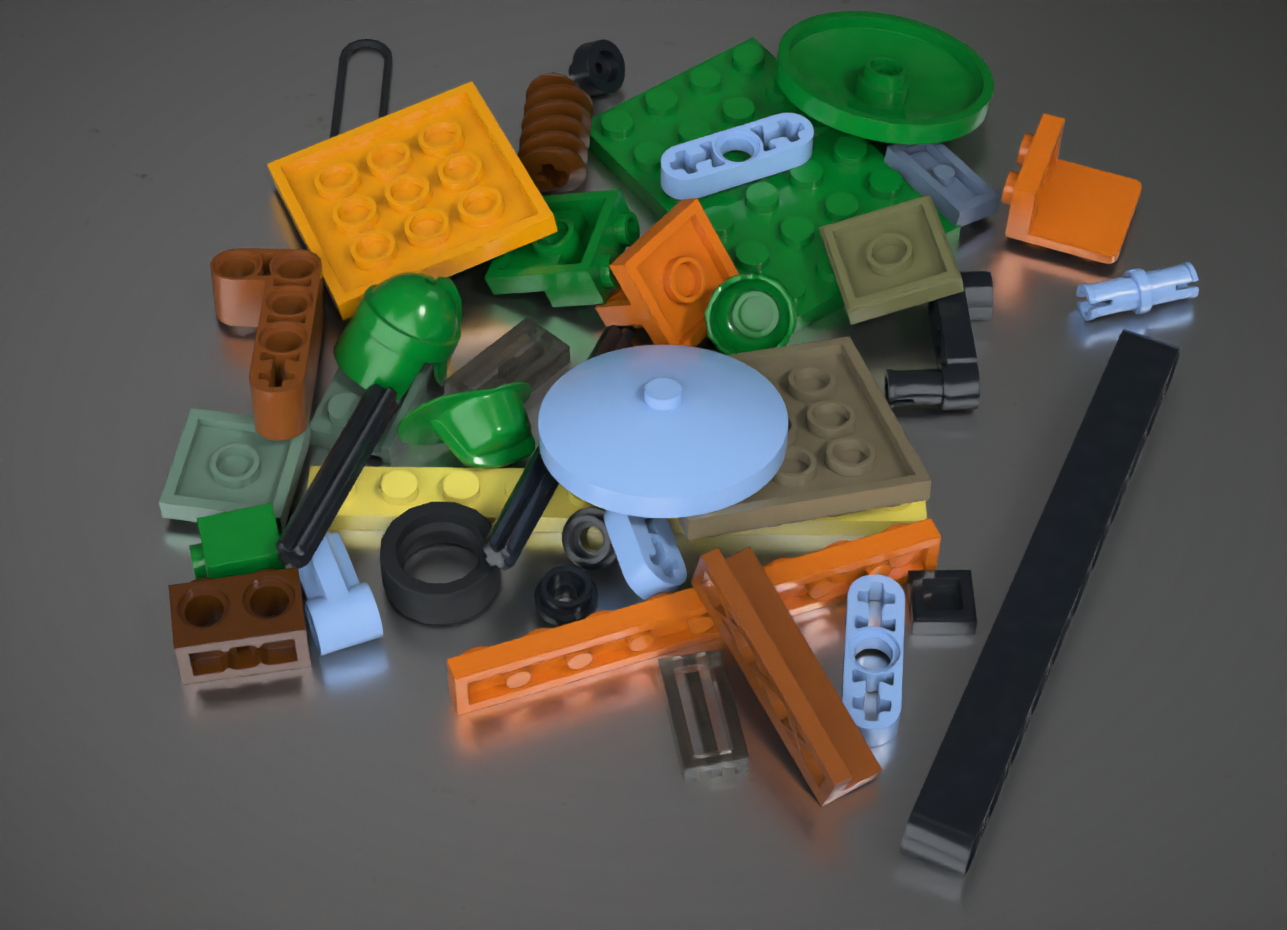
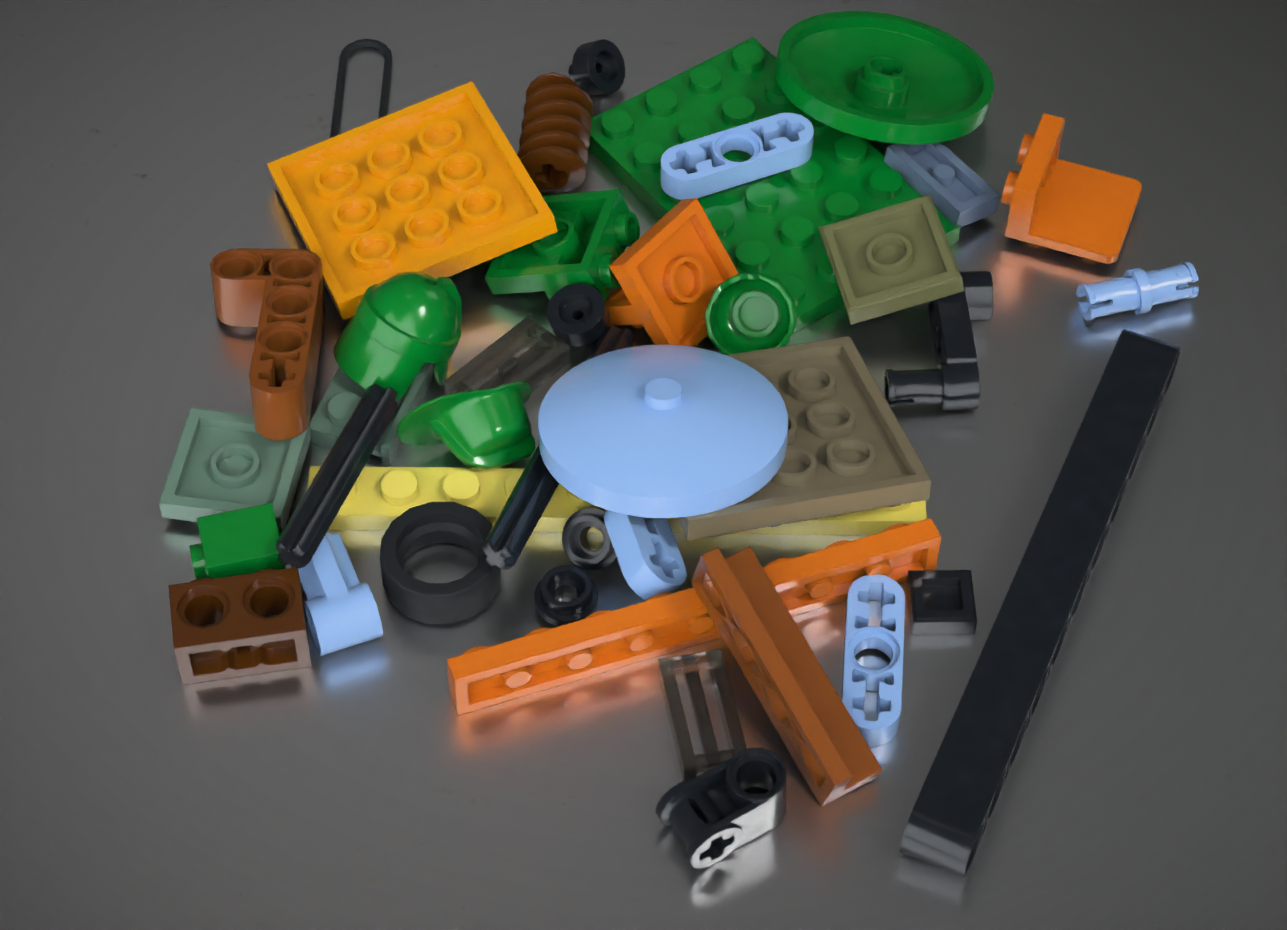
none -> black tile [547,284,609,346]
none -> black piece [655,748,787,869]

